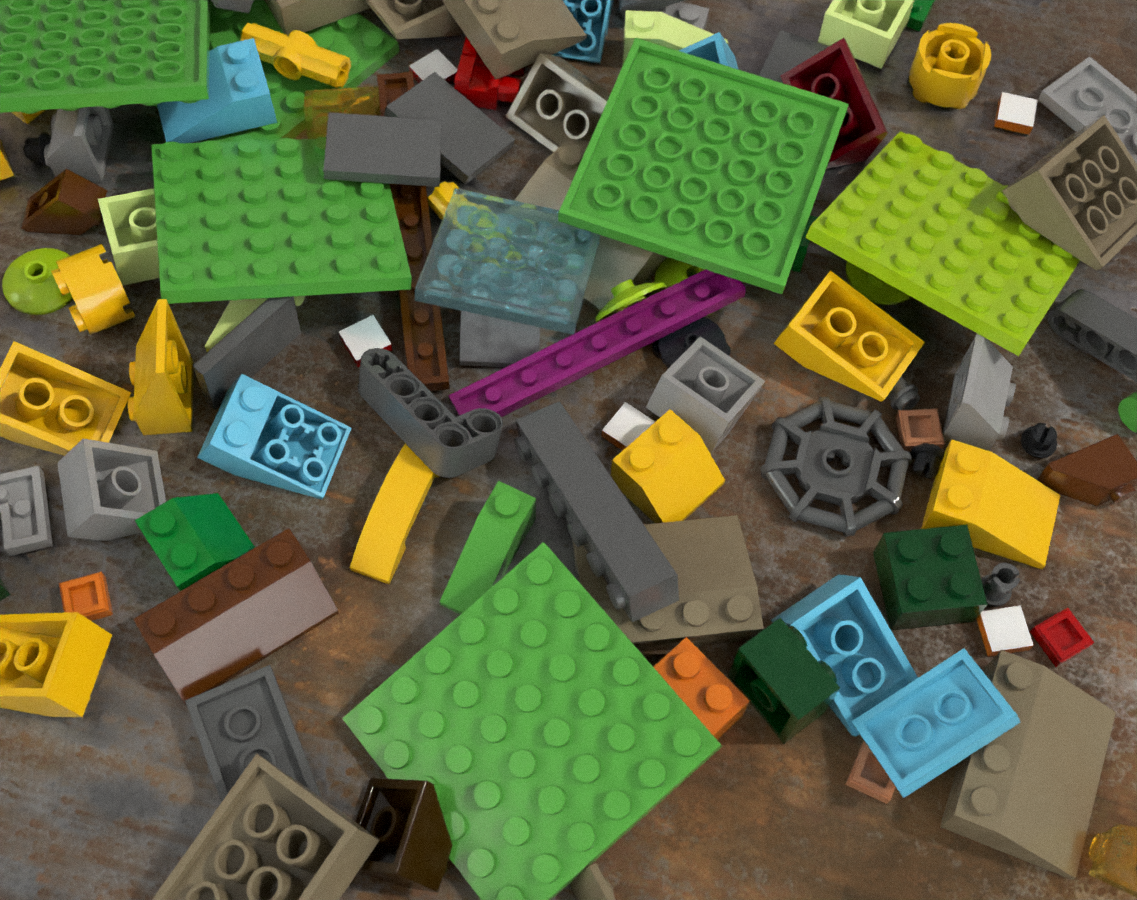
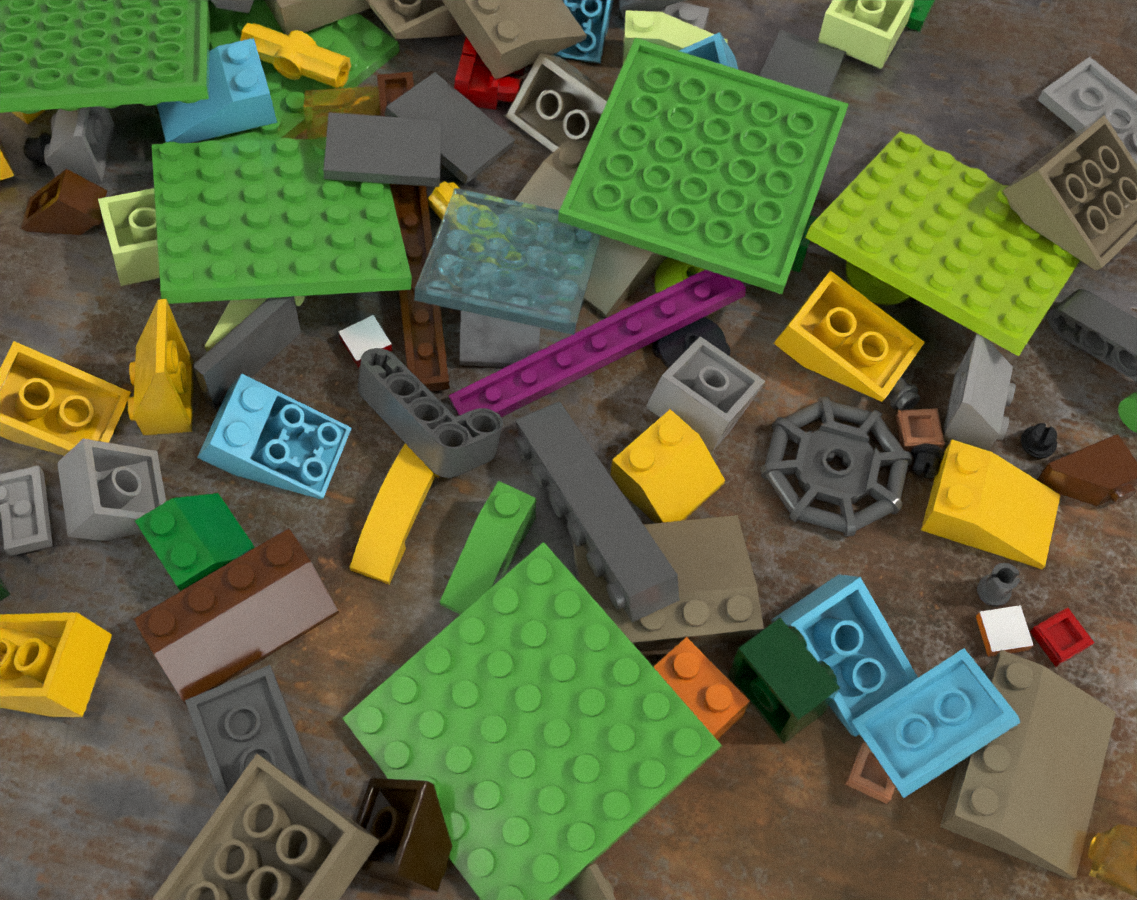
lime dish [2,248,73,315] -> none
yellow brick [51,244,135,335] -> none
orange tile [59,571,113,621] -> none
white tile [409,49,457,84] -> none
lime dish [595,279,667,323] -> none
white tile [601,402,655,451] -> none
dark red slope [780,38,888,169] -> none
dark green brick [873,525,988,631] -> none
yellow brick [909,23,991,109] -> none
white tile [994,92,1037,135] -> none

